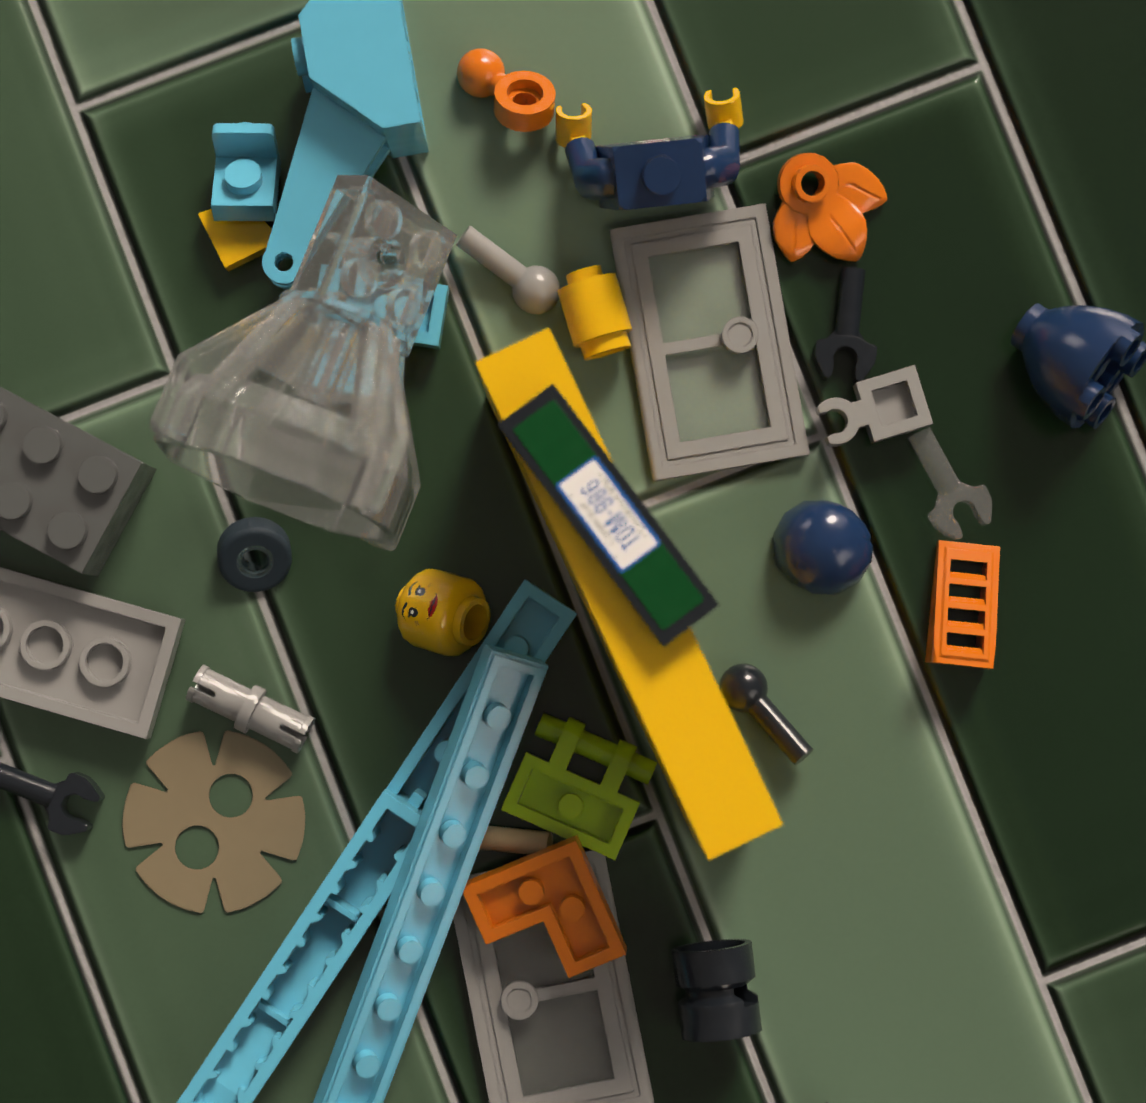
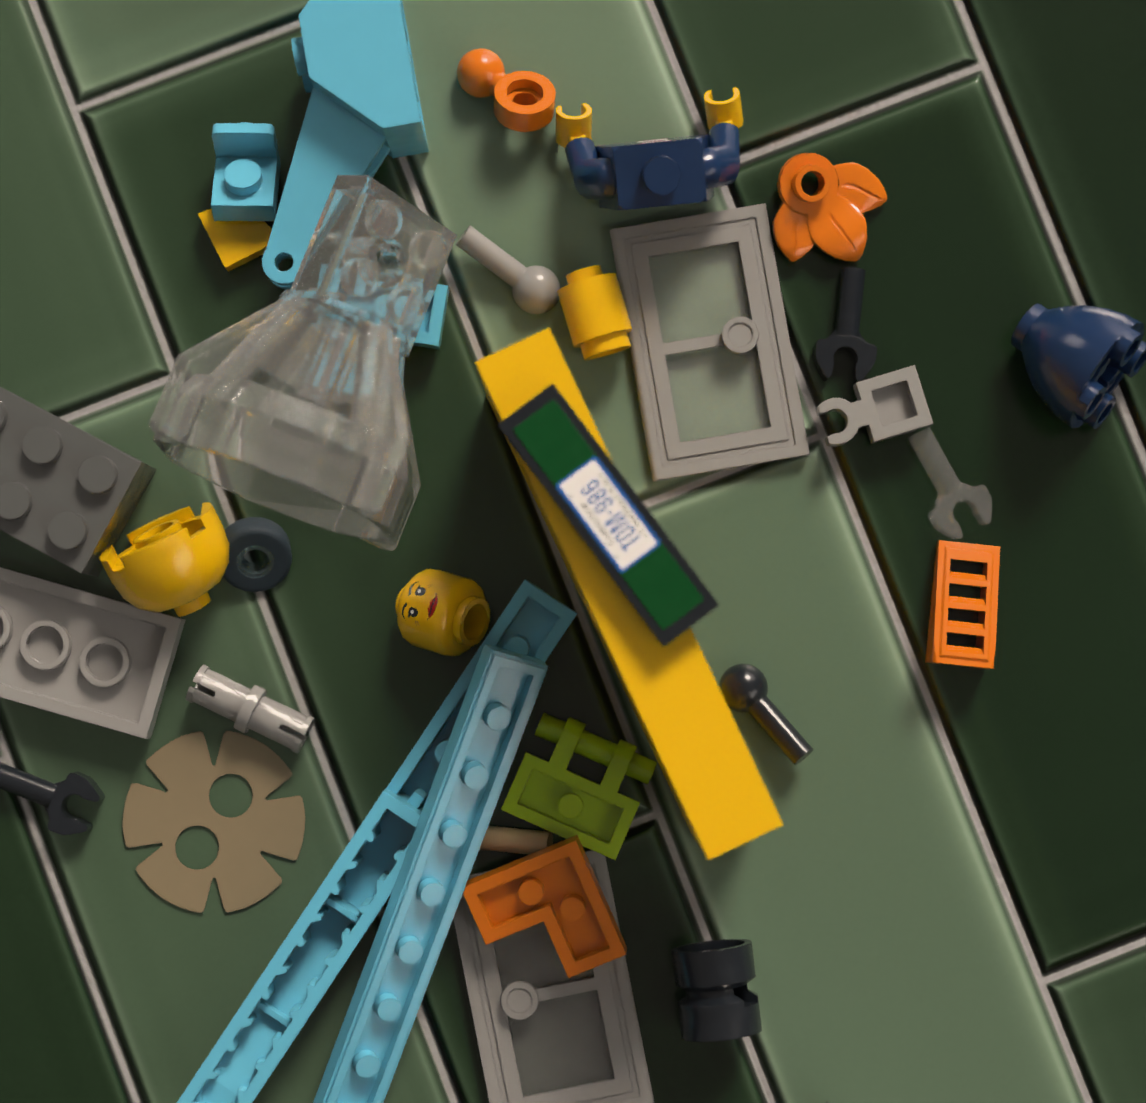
dark blue hair [773,500,873,595] -> none
none -> yellow cylinder [98,502,229,617]

